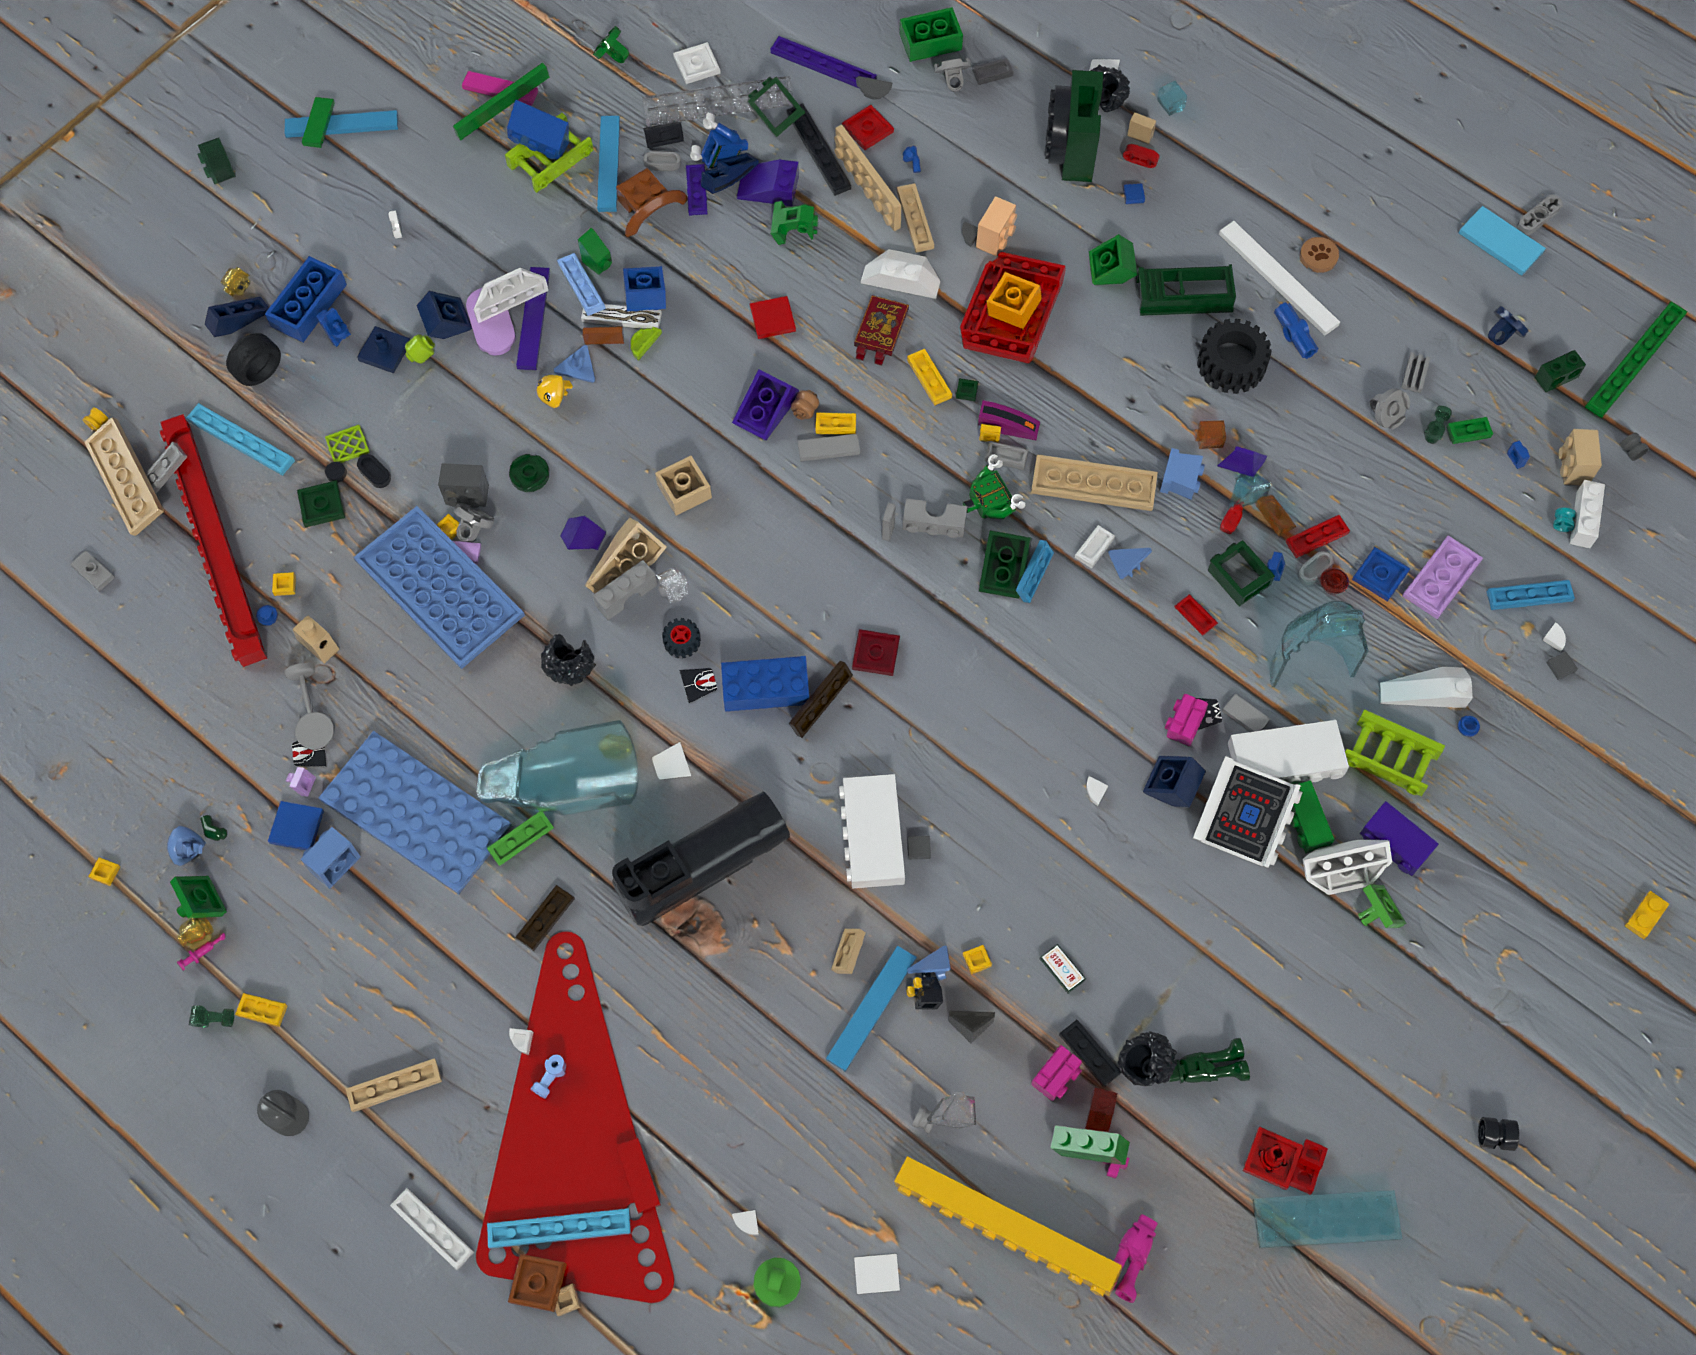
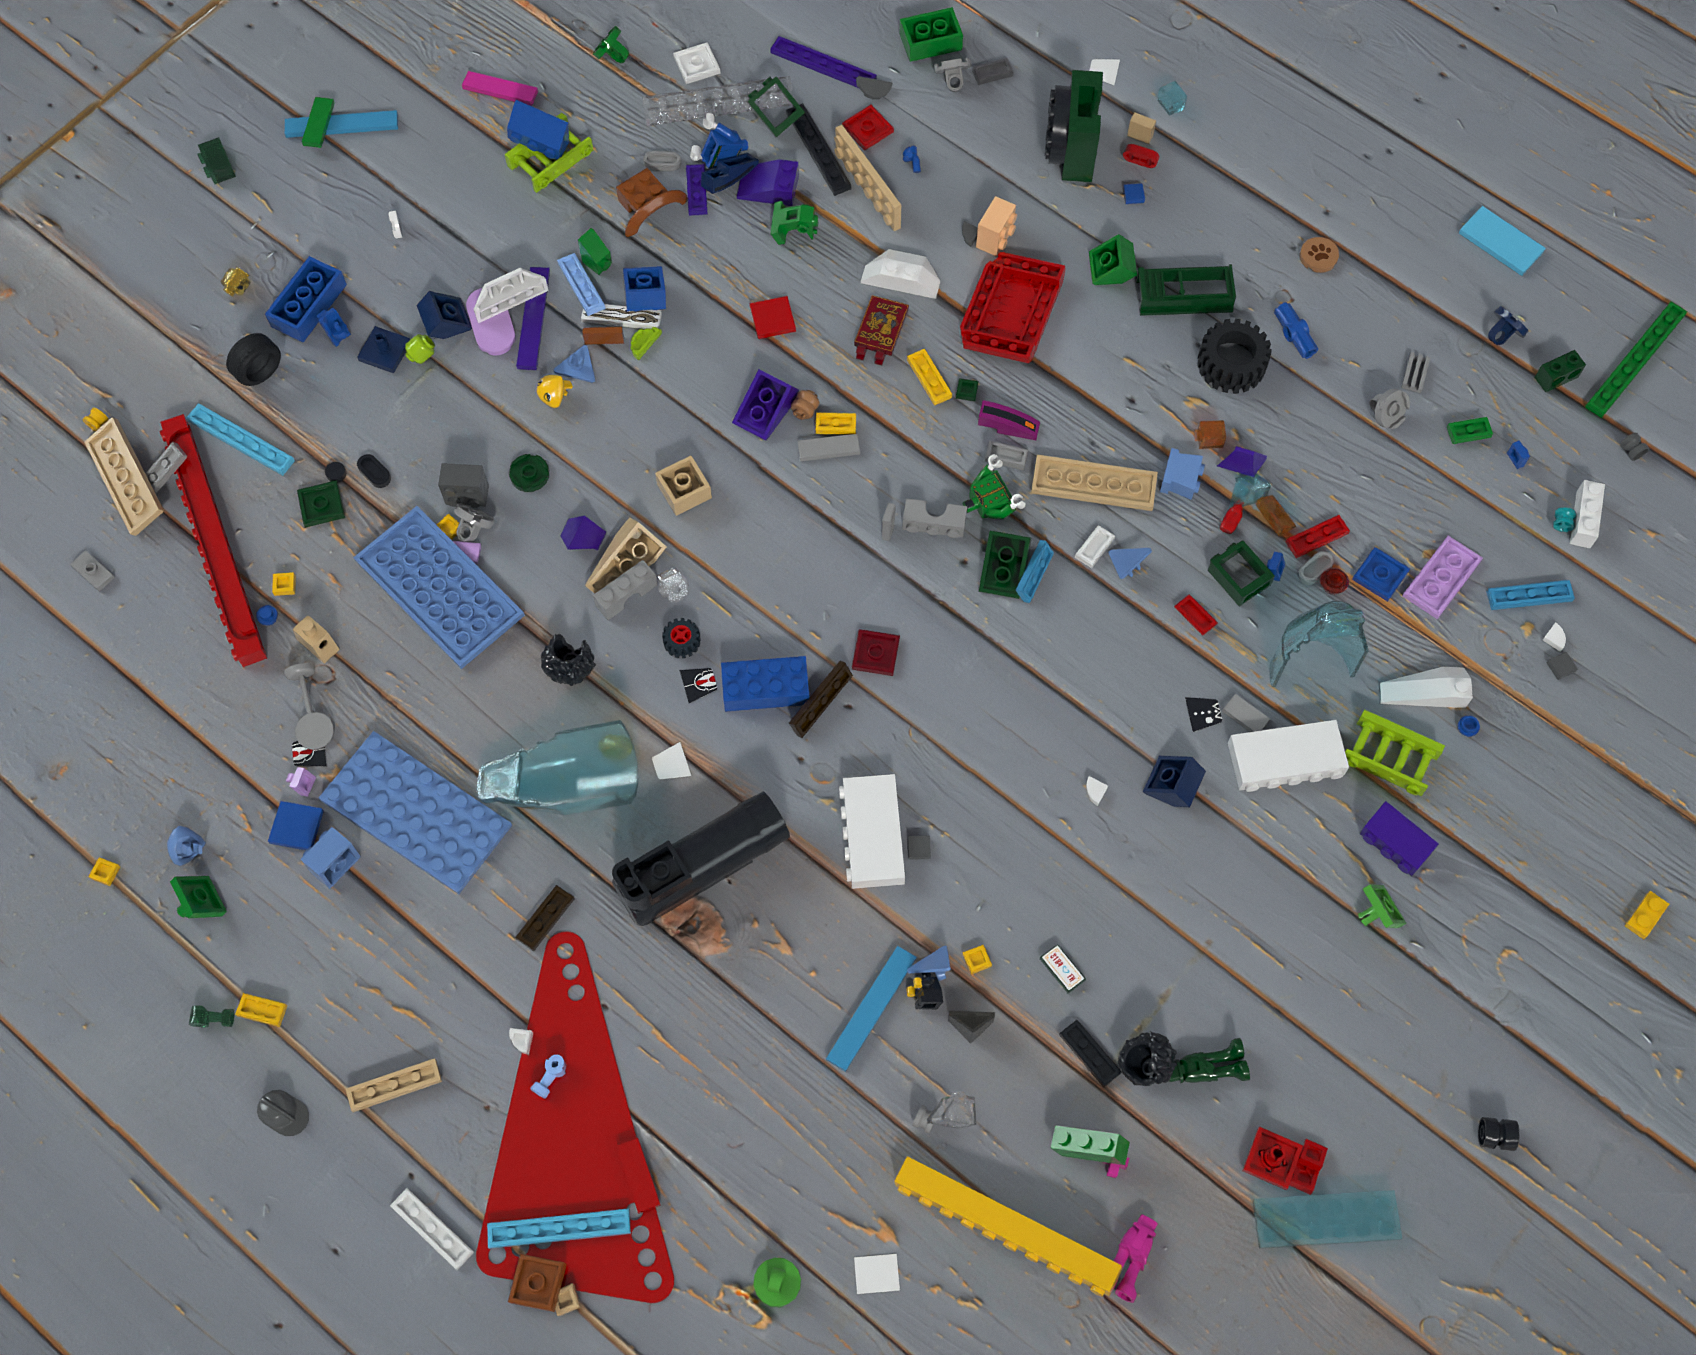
clear yellow head [177,918,214,949] -> none
dark pink piece [177,932,226,971] -> none
dark green arm [200,815,227,841] -> none
dark blue slope [205,296,269,337] -> none
lime window [325,425,370,463] -> none
green tile [453,63,550,141] -> none
bright green plate [486,810,554,866] -> none
dark azure tile [597,116,620,212] -> none
black plate [643,122,684,148] -> none
white tile [732,1210,759,1235] -> none
tan plate [831,929,866,974] -> none
tan plate [897,183,934,253] -> none
yellow tile [979,424,1001,443] -> none
light orange brick [987,272,1041,329] -> none
dark pink brick [1031,1045,1082,1101] -> none
clear red slope [1084,1087,1118,1132] -> none
black hair [1090,64,1130,112] -> none
dark pink brick [1165,694,1208,746] -> none
panel [1192,756,1302,868] -> none
white tile [1219,221,1340,336] -> none
green brick [1291,780,1335,854] -> none
white wedge [1303,840,1392,895] -> none
clear green leg [1424,405,1452,444] -> none
light grey beam [1517,195,1563,235] -> none
tan brick [1559,429,1602,485] -> none

